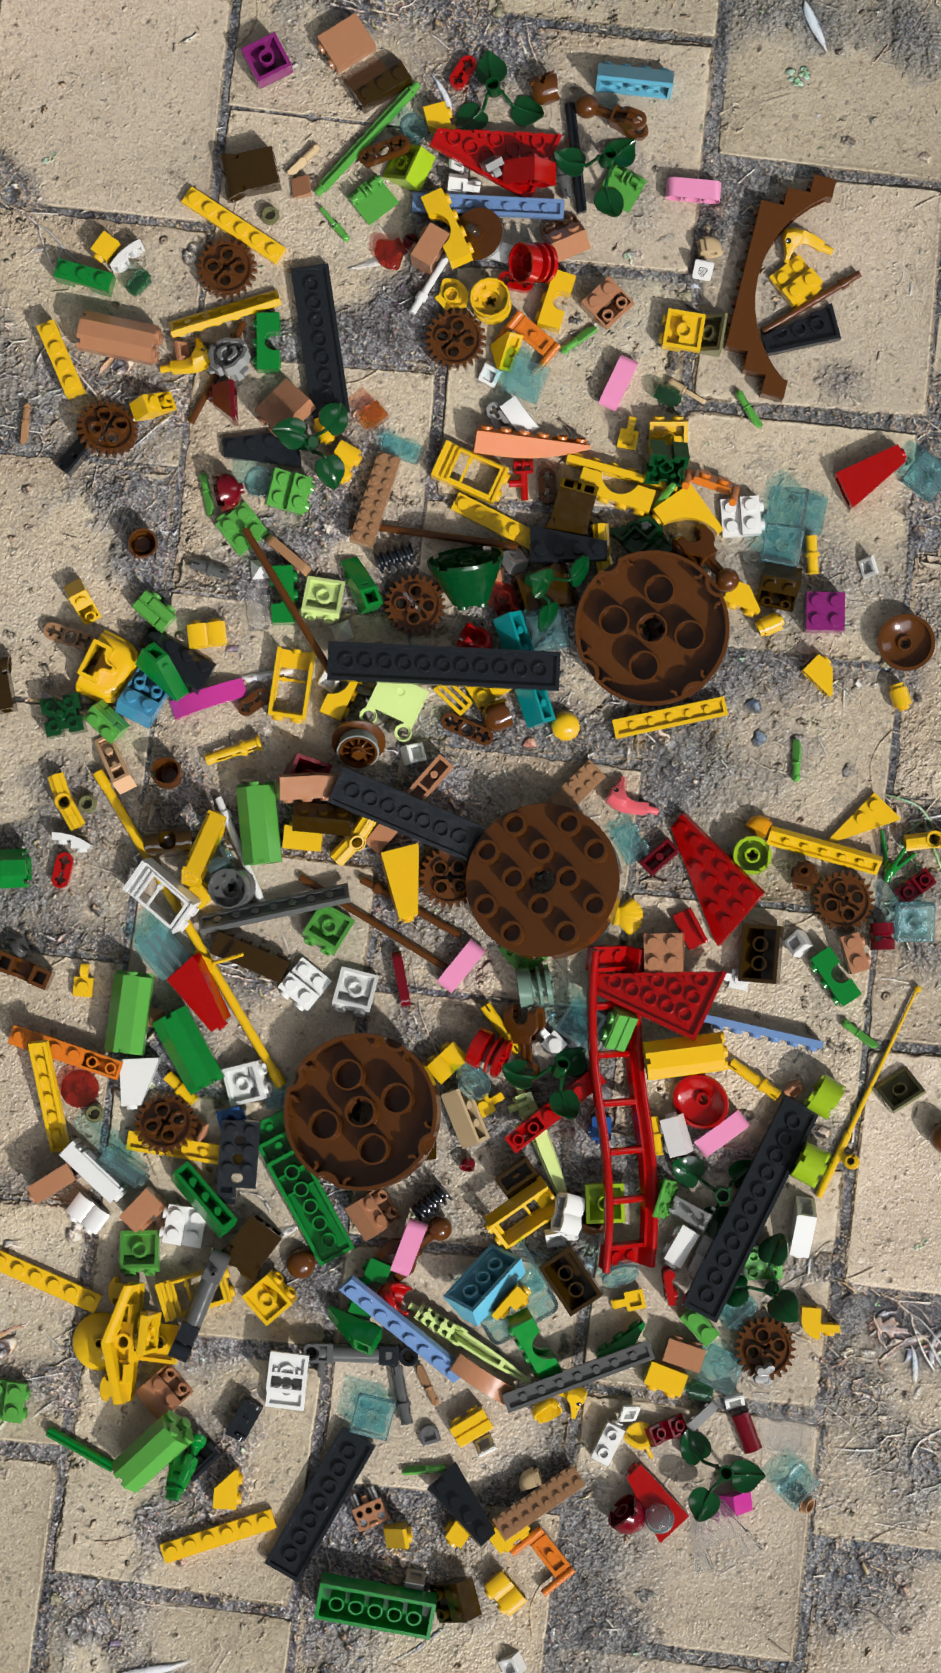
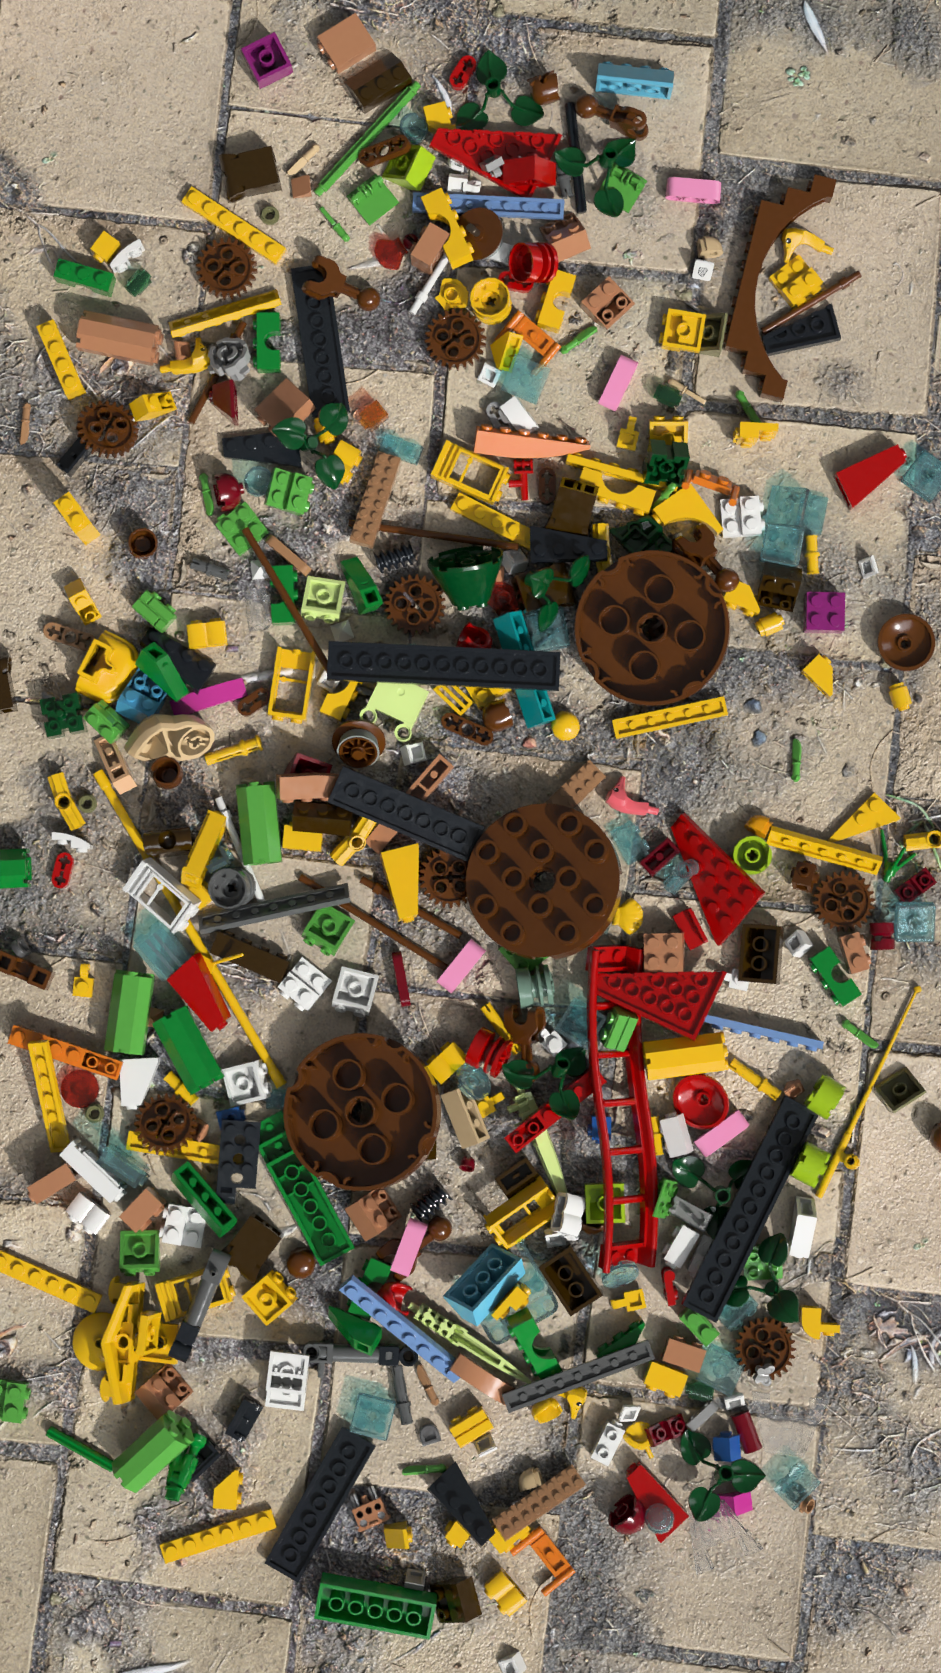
none -> yellow door [53,492,101,546]
none -> tan piece [124,714,215,761]
none -> reddish brown piece [302,255,380,311]
none -> clear light blue piece [663,859,699,895]
none -> blue brick [712,1431,741,1462]
none -> yellow plate [732,422,779,448]

